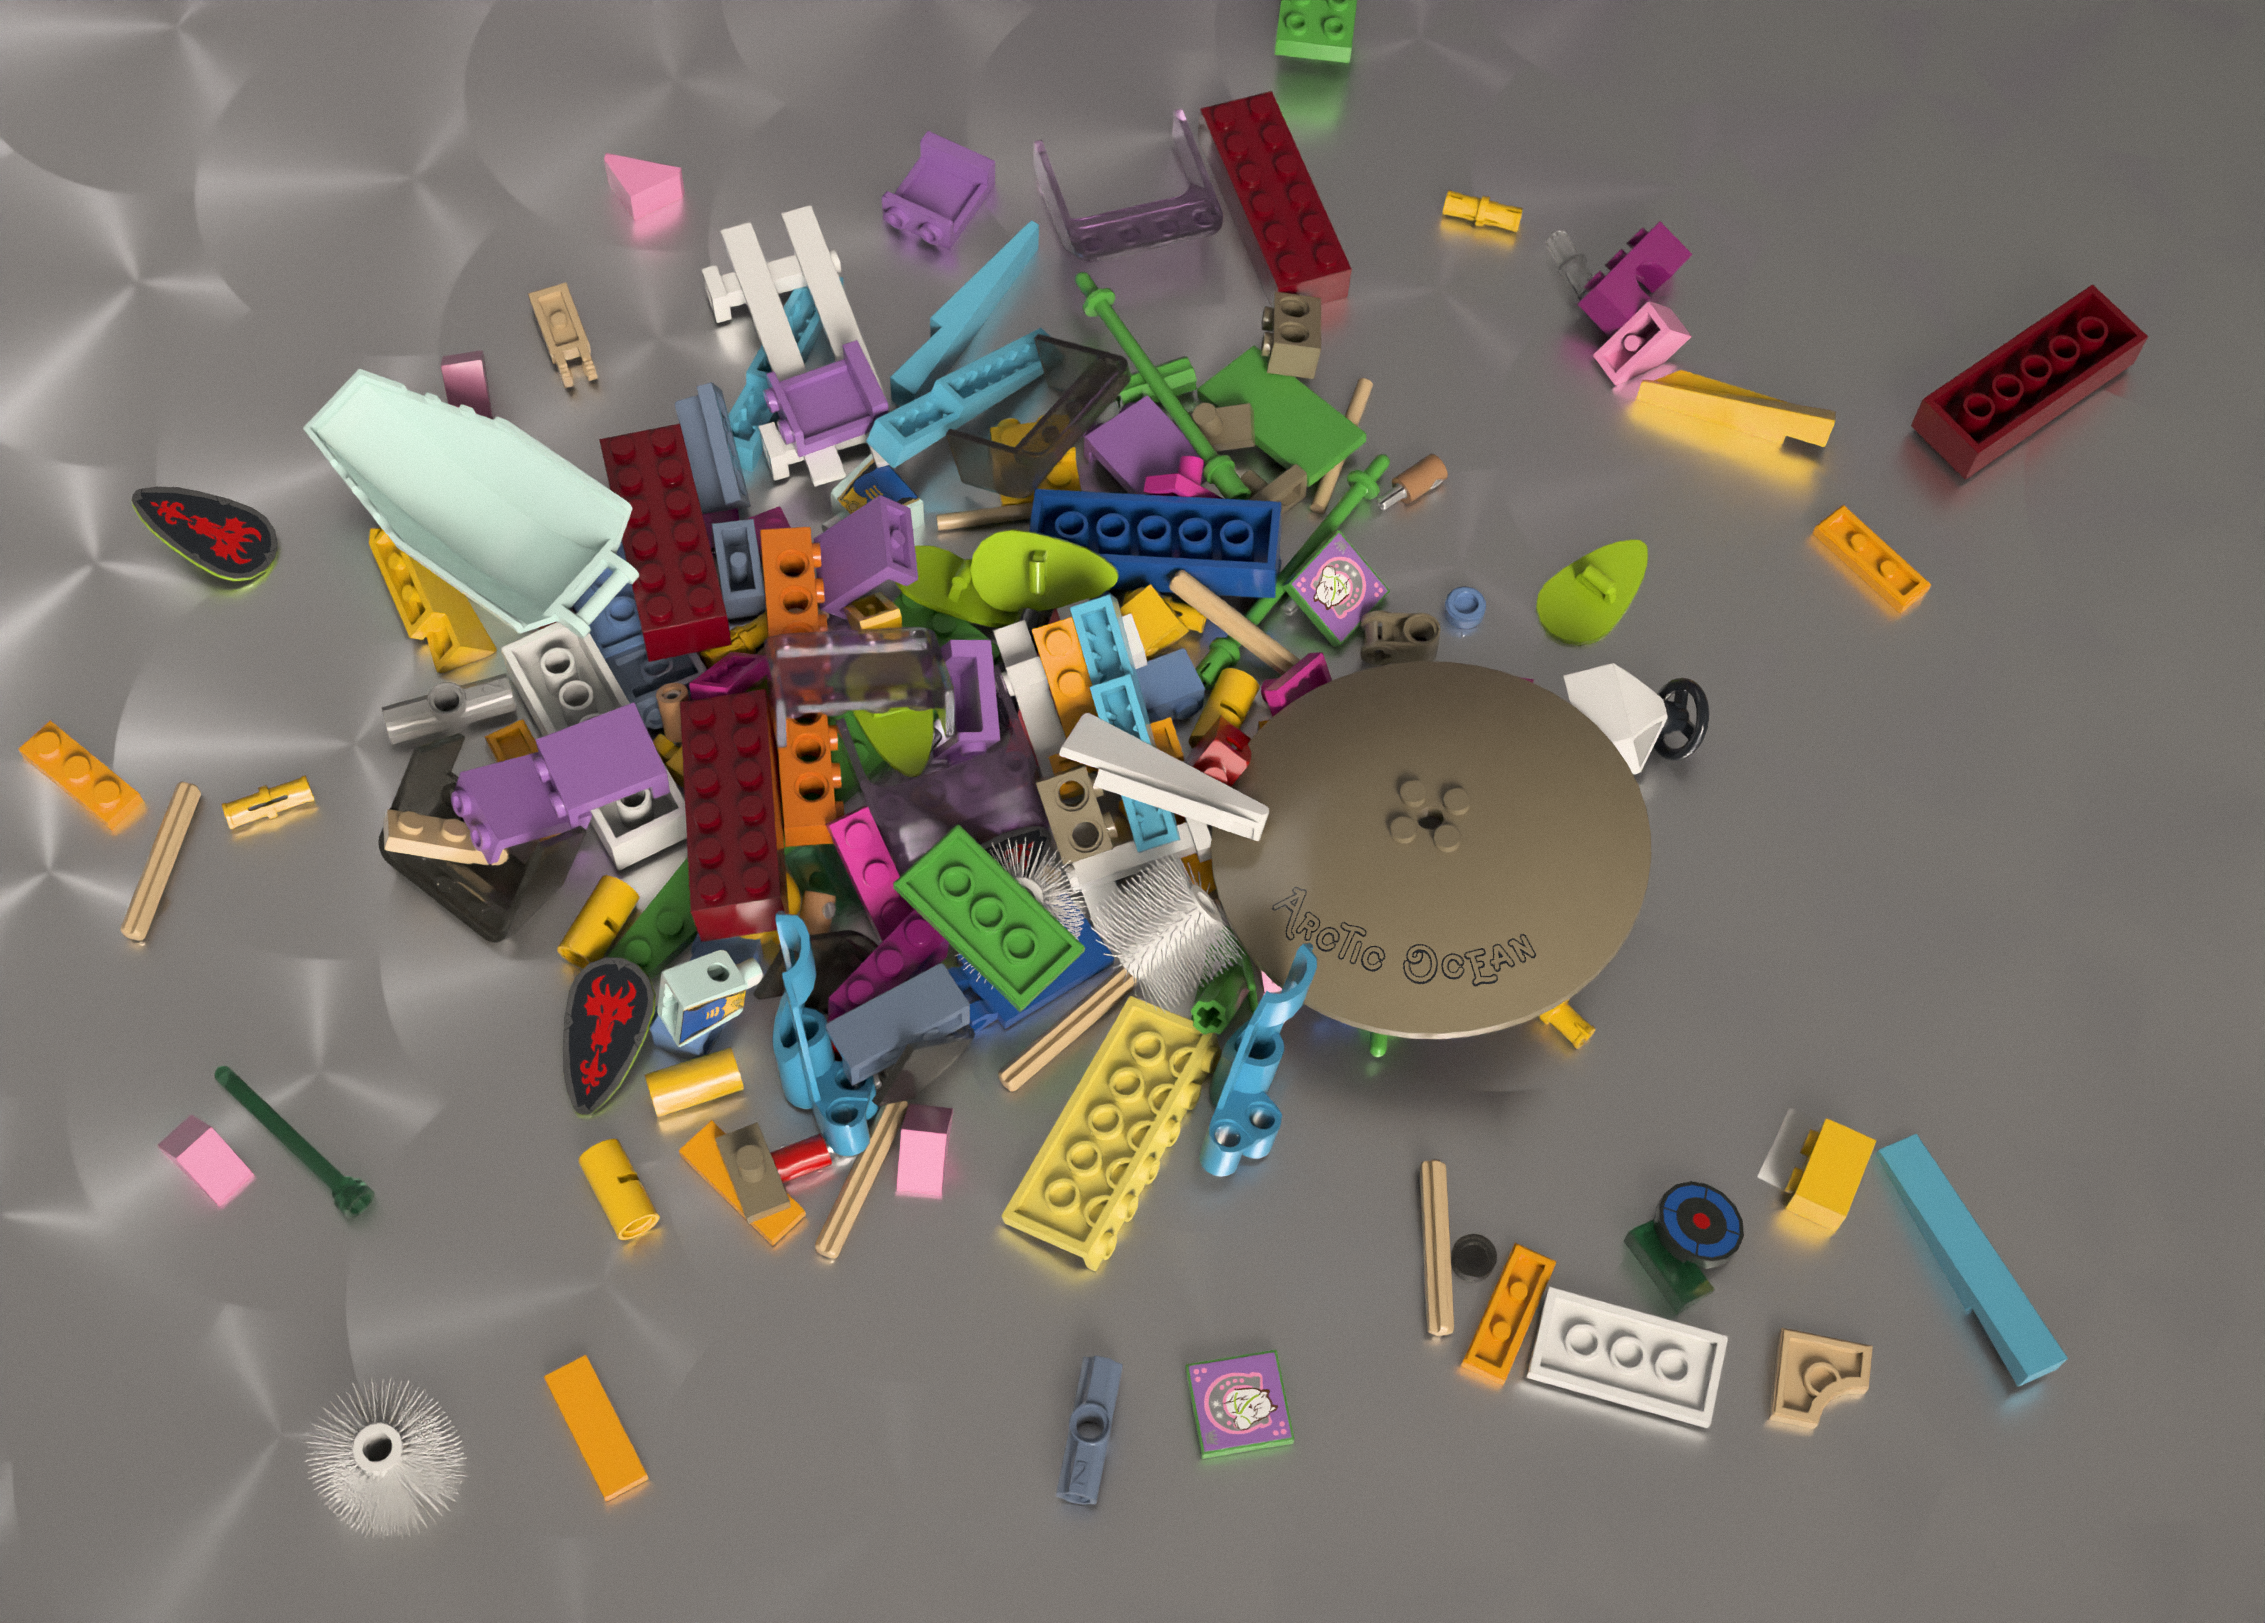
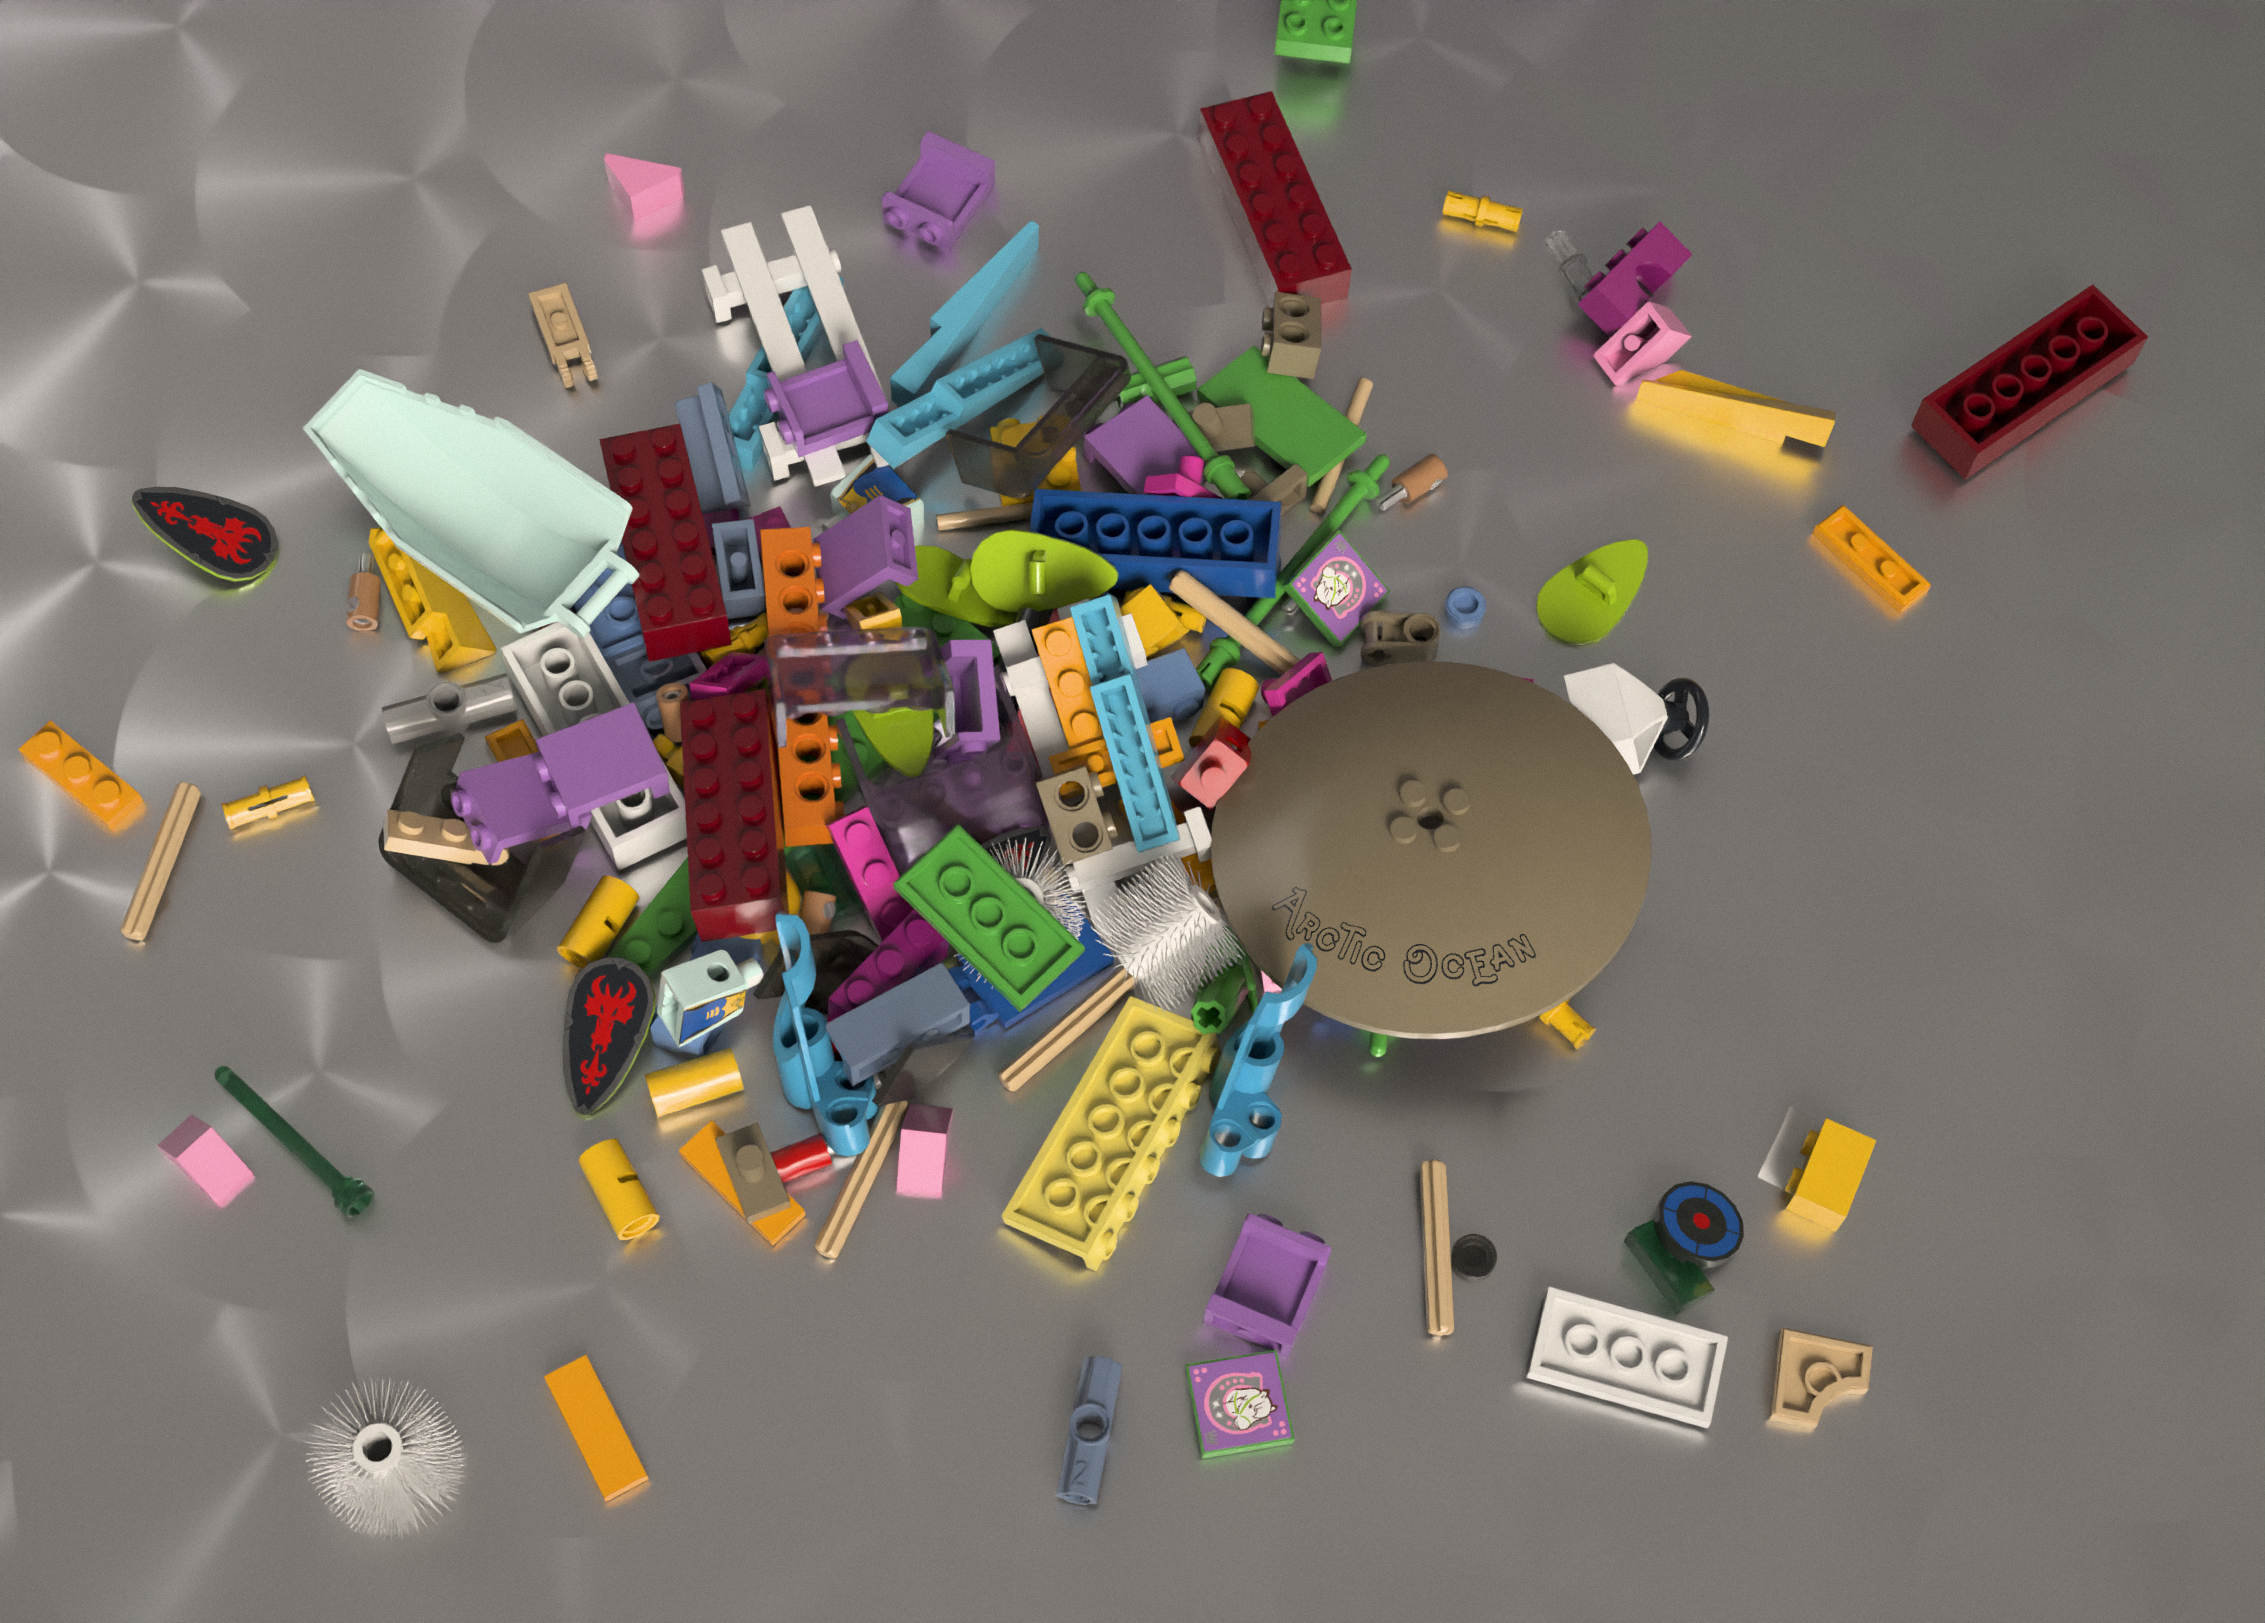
bright pink slope [441,350,493,419] -> none
clear purple windscreen [1034,109,1223,262] -> none
white wedge [1059,713,1269,842] -> none
light orange tile [1461,1243,1557,1385] -> none
medium azure slope [1876,1133,2068,1387] -> none
none -> medium nougat piece [346,553,381,631]
none -> medium lavender panel [1203,1213,1332,1359]

